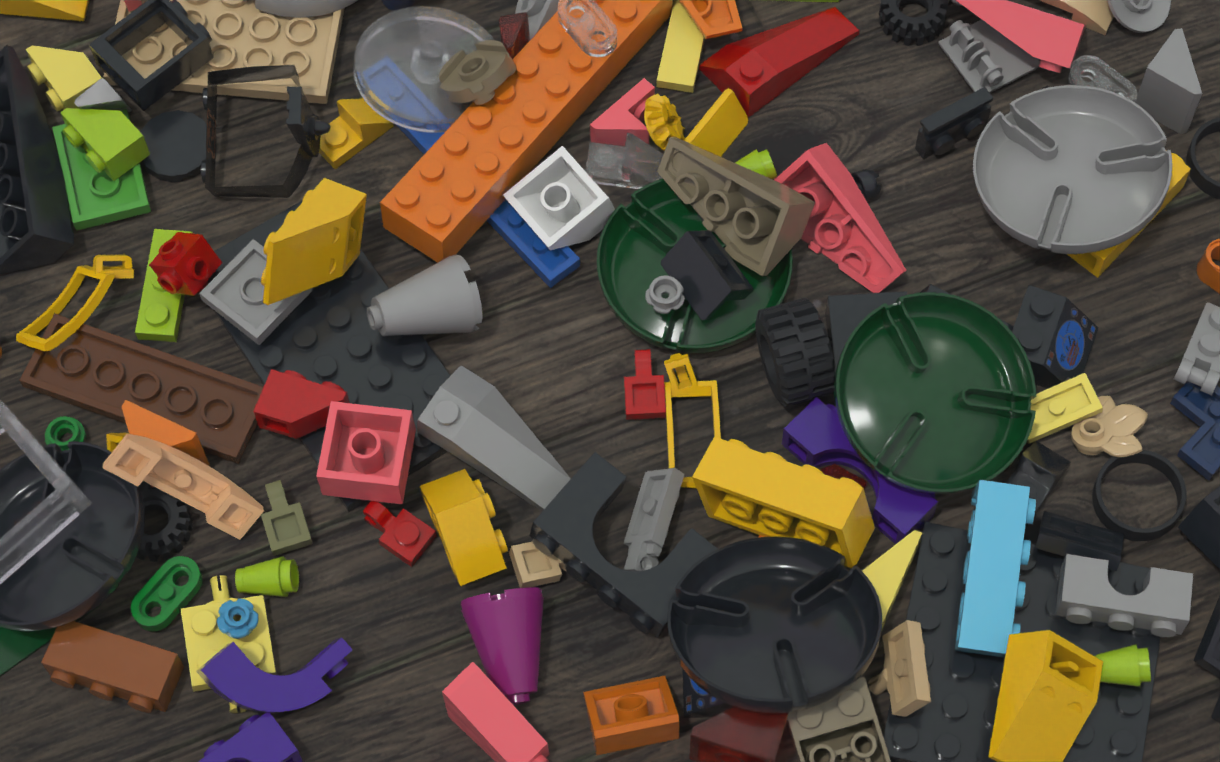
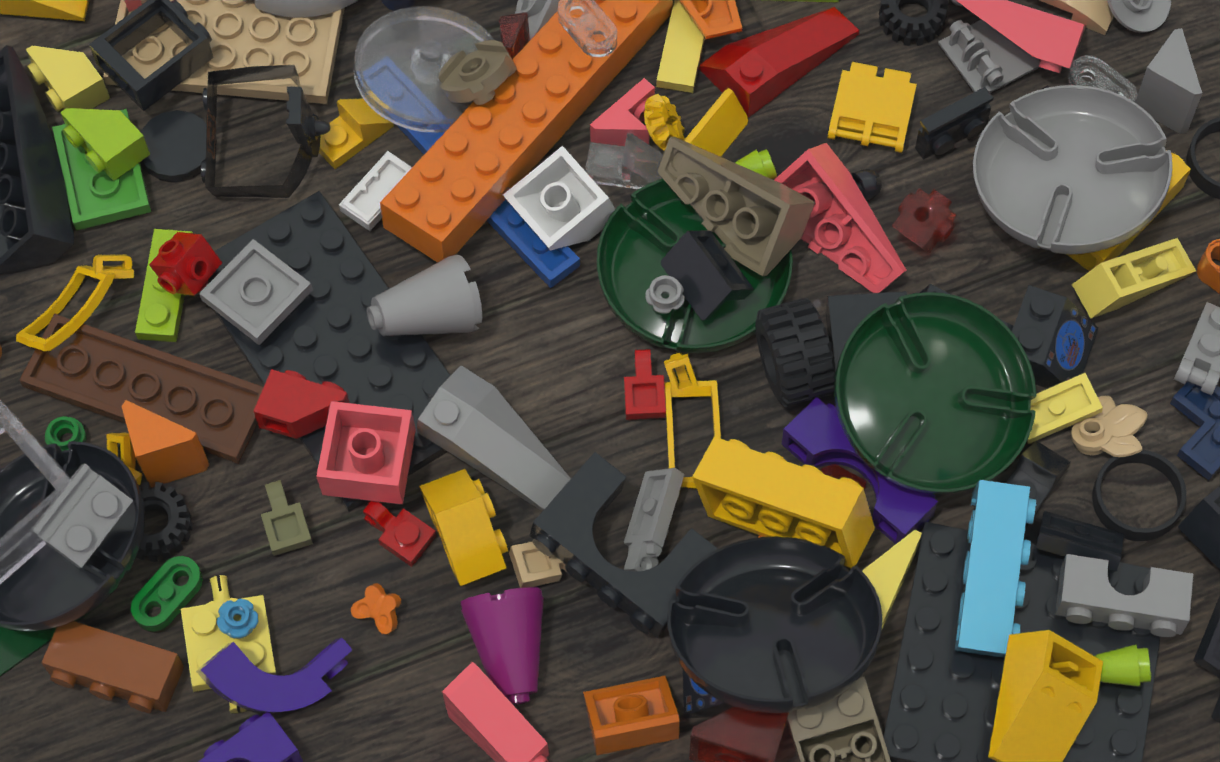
light grey slope [74,78,132,112] -> none
light nougat slope [103,434,264,540] -> none
lime cone [235,556,299,597] -> none
yellow slope [261,178,367,305] -> none
tan plate [868,620,931,717] -> none
none -> light grey plate [30,463,133,568]
none -> white plate [339,151,412,231]
none -> orange piece [351,583,401,634]
none -> yellow plate [827,62,917,153]
none -> clear red brick [892,188,957,253]
none -> light yellow slope [1072,238,1196,318]

